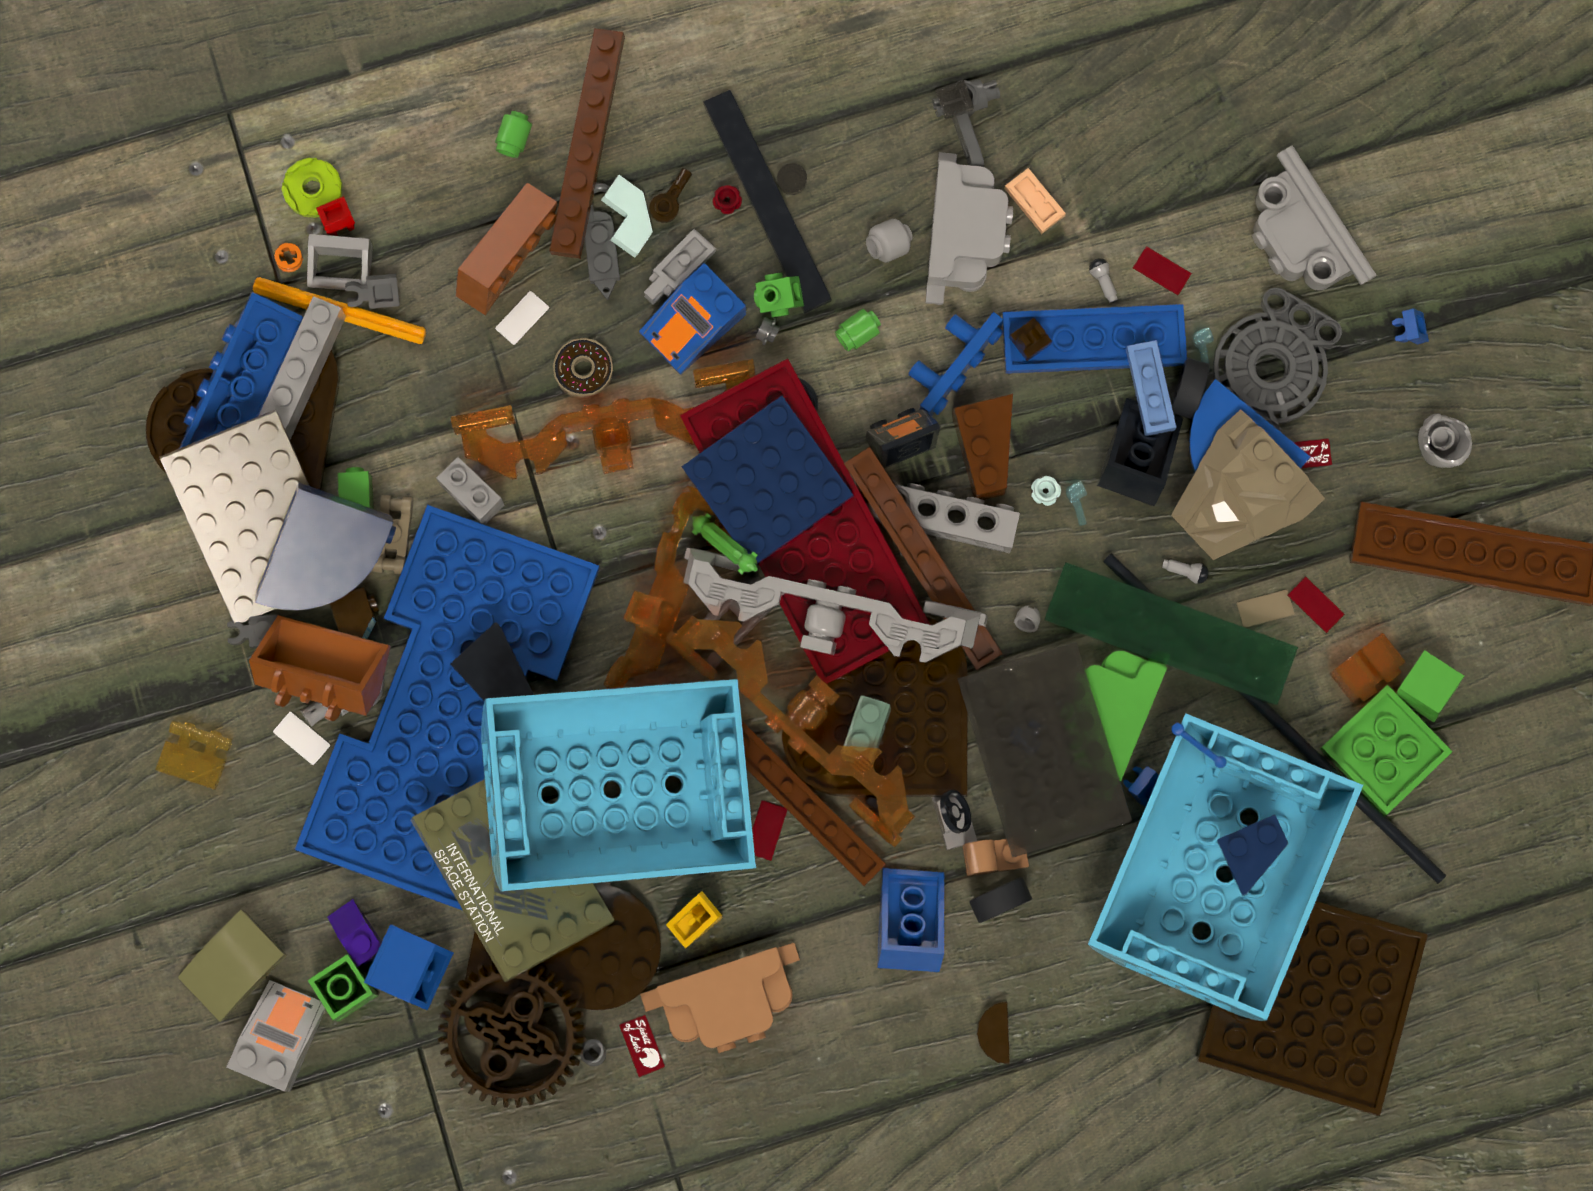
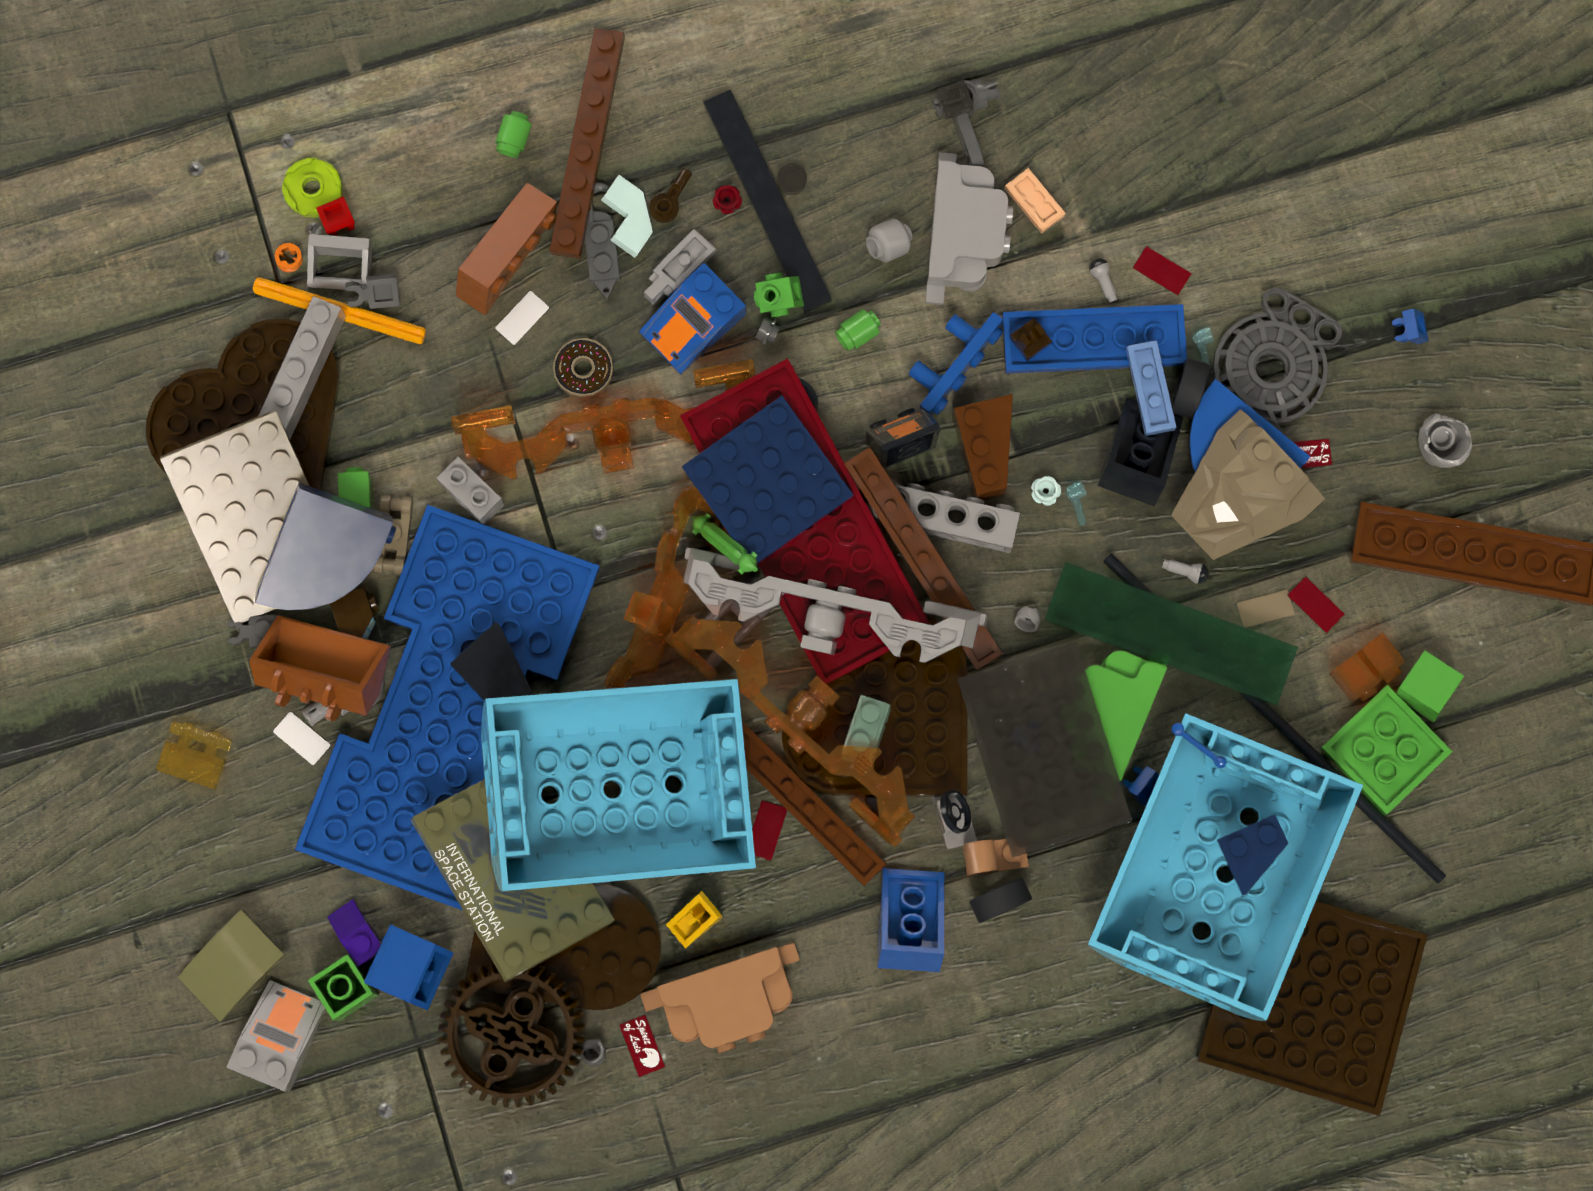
blue plate [179,292,303,449] -> none
dark brown tile [977,1001,1010,1065] -> none
light grey brick [1252,145,1377,290] -> none

